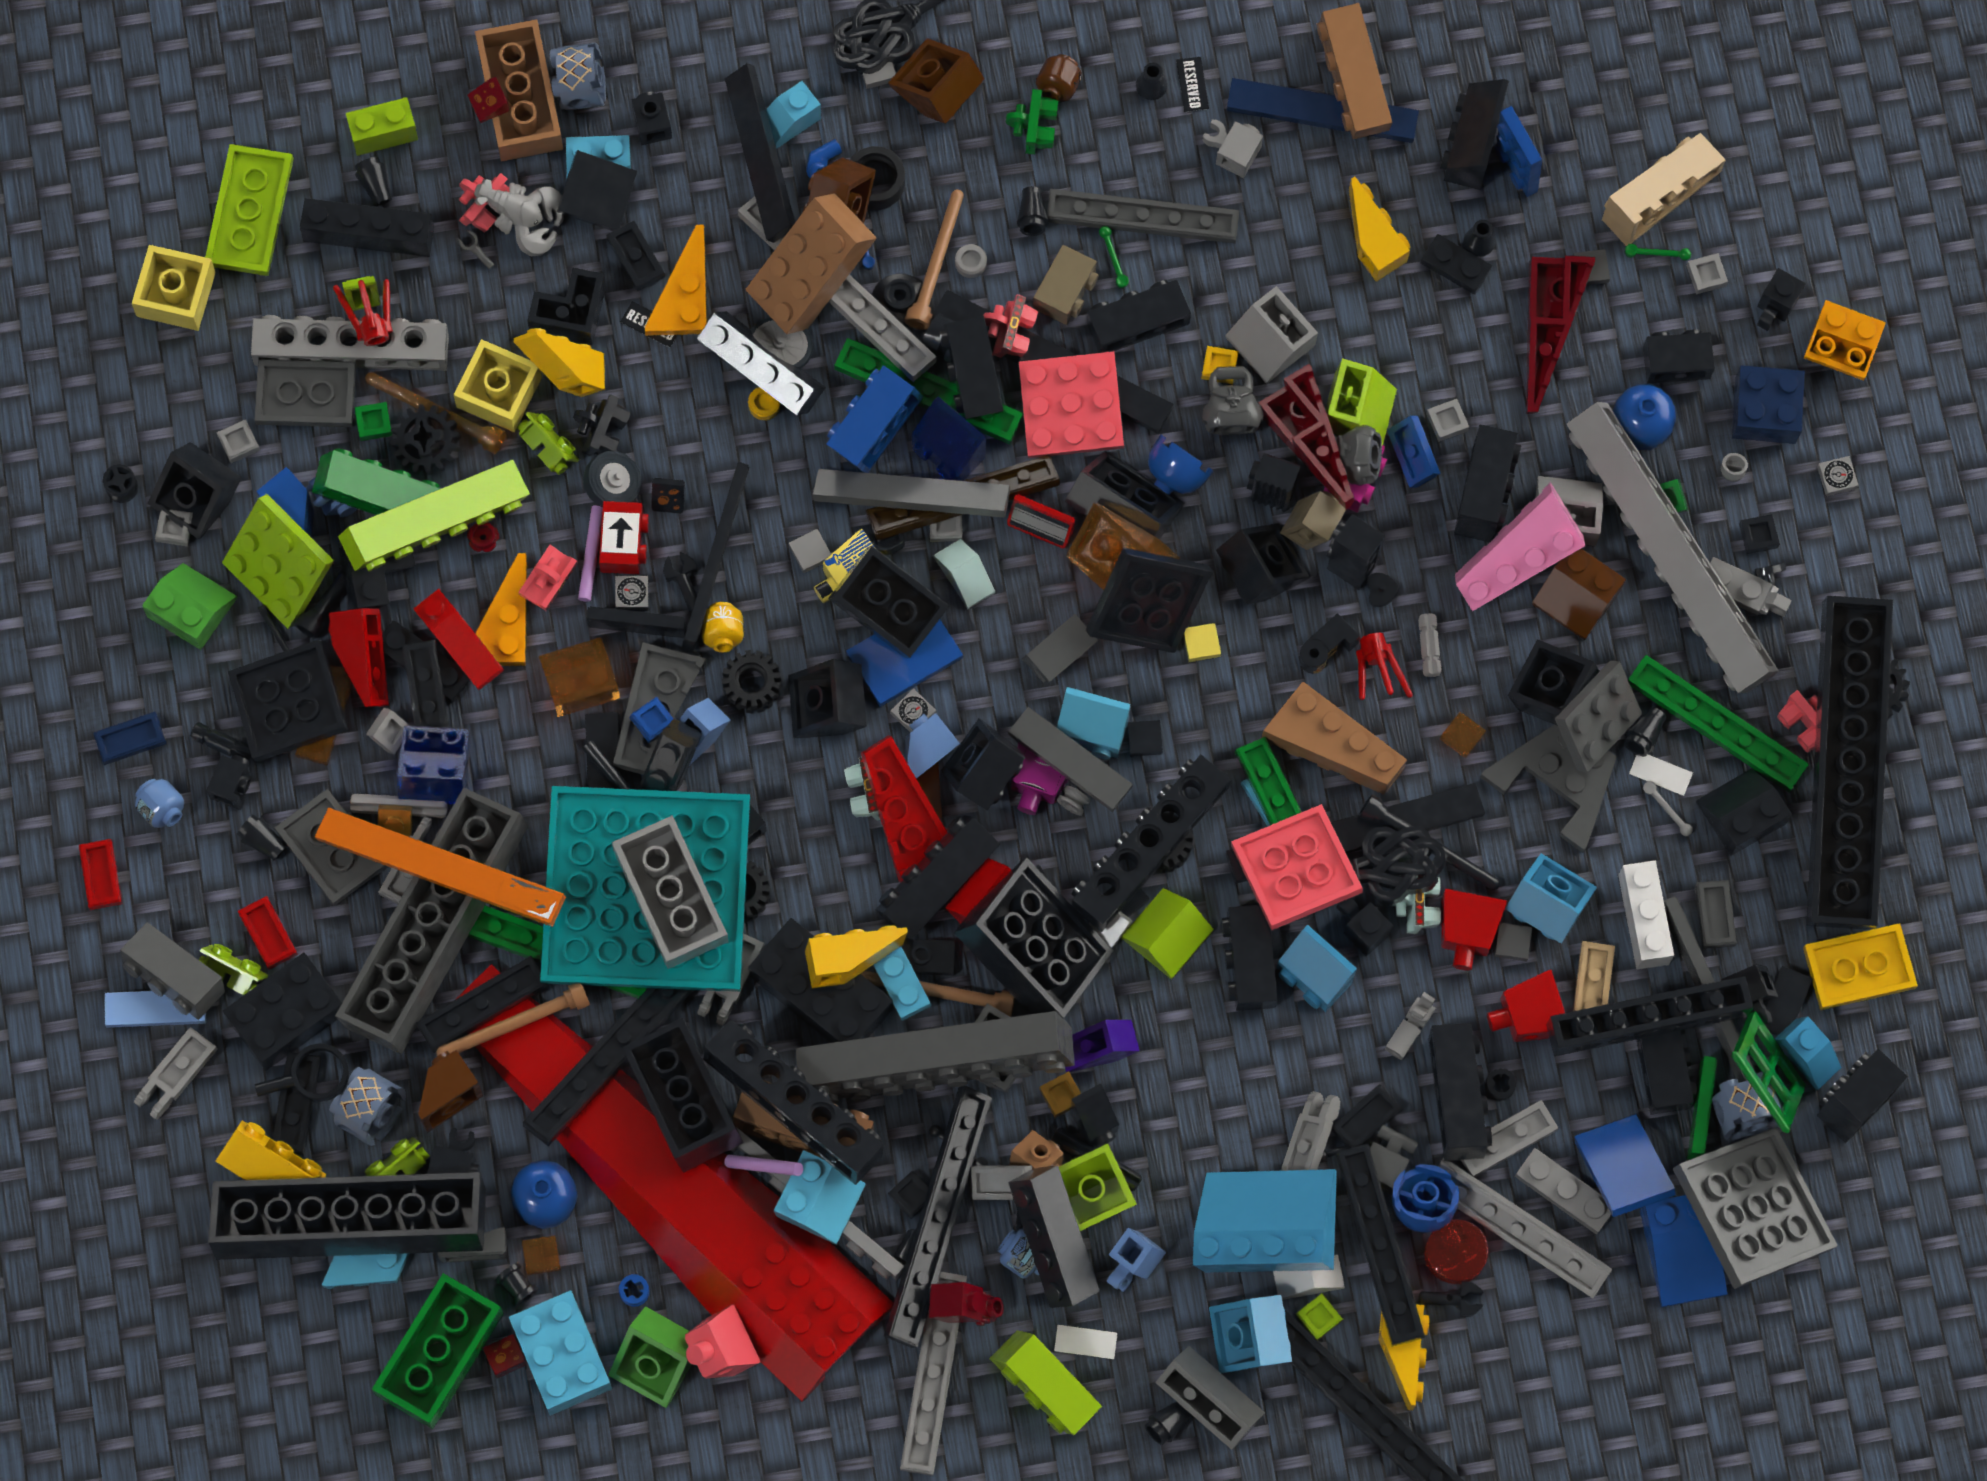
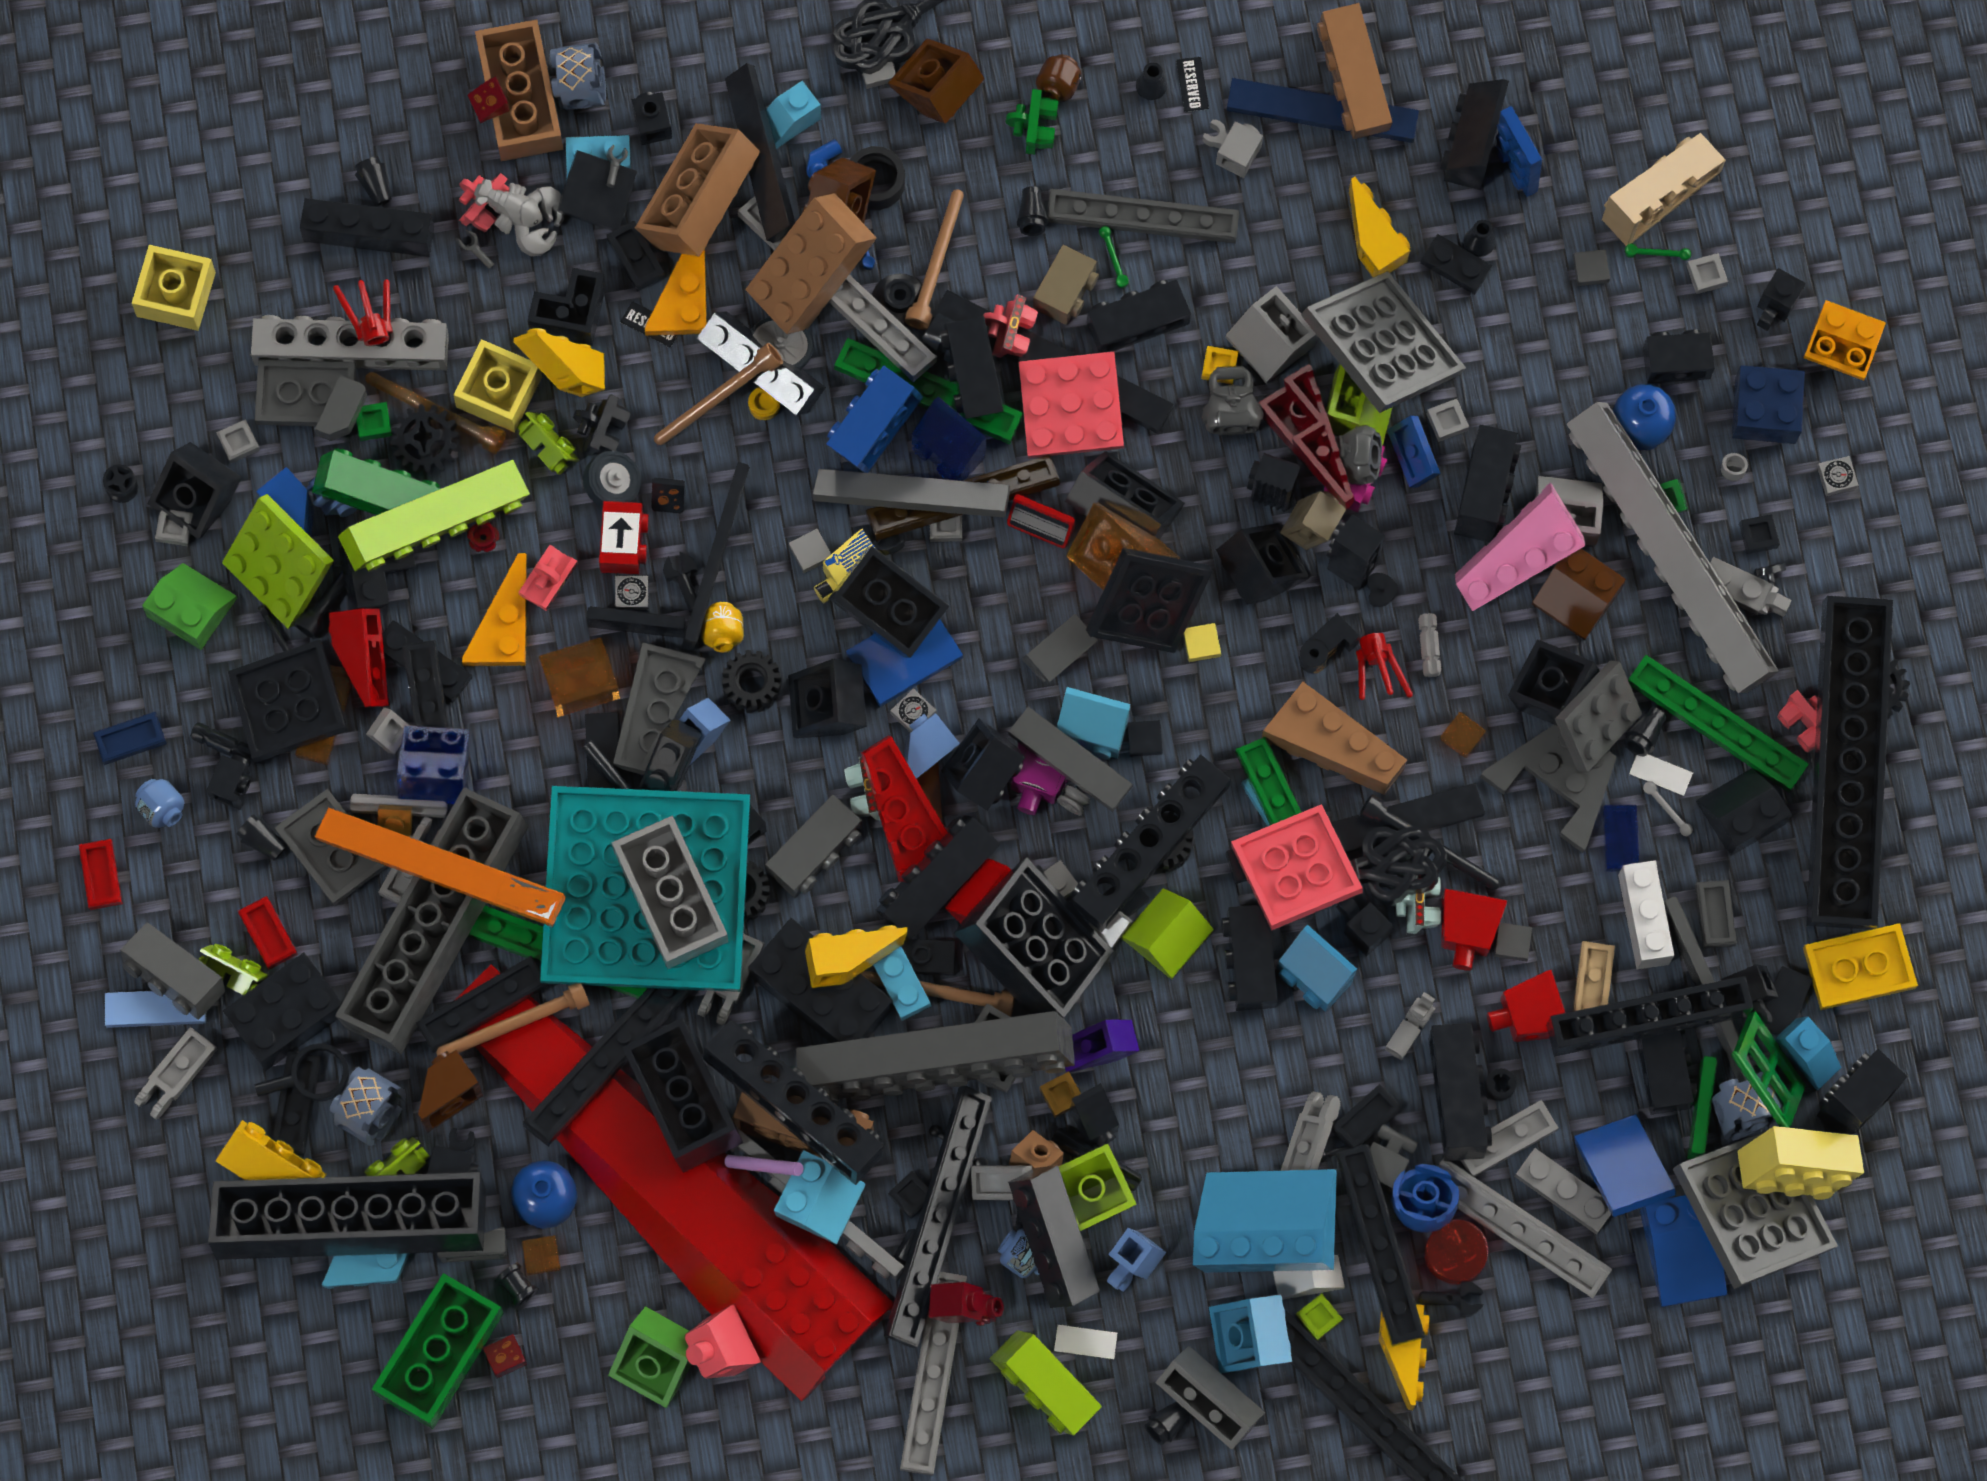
lime plate [205,144,294,276] -> none
lime slope [342,276,381,311] -> none
lime brick [346,97,418,156] -> none
red slope [413,588,504,690] -> none
medium azure brick [509,1290,612,1416] -> none
lavender bar [578,506,603,602] -> none
blue bush [619,1274,649,1307] -> none
blue tile [629,697,674,743] -> none
light aqua slope [933,539,995,609] -> none
light grey tile [955,244,987,278] -> none
blue cylinder [1148,434,1214,495] -> none
dark azure slope [1505,853,1597,944] -> none
dark red wedge [1526,256,1595,414] -> none
none -> dark grey piece [315,375,367,441]
none -> dark grey hand [606,145,628,188]
none -> medium nougat brick [635,123,760,257]
none -> medium nougat piece [654,343,783,445]
none -> dark grey brick [765,794,862,898]
none -> light grey plate [1044,860,1078,899]
none -> dark grey plate [1301,271,1466,413]
none -> clear blue tile [1603,805,1639,872]
none -> light yellow brick [1737,1126,1864,1200]

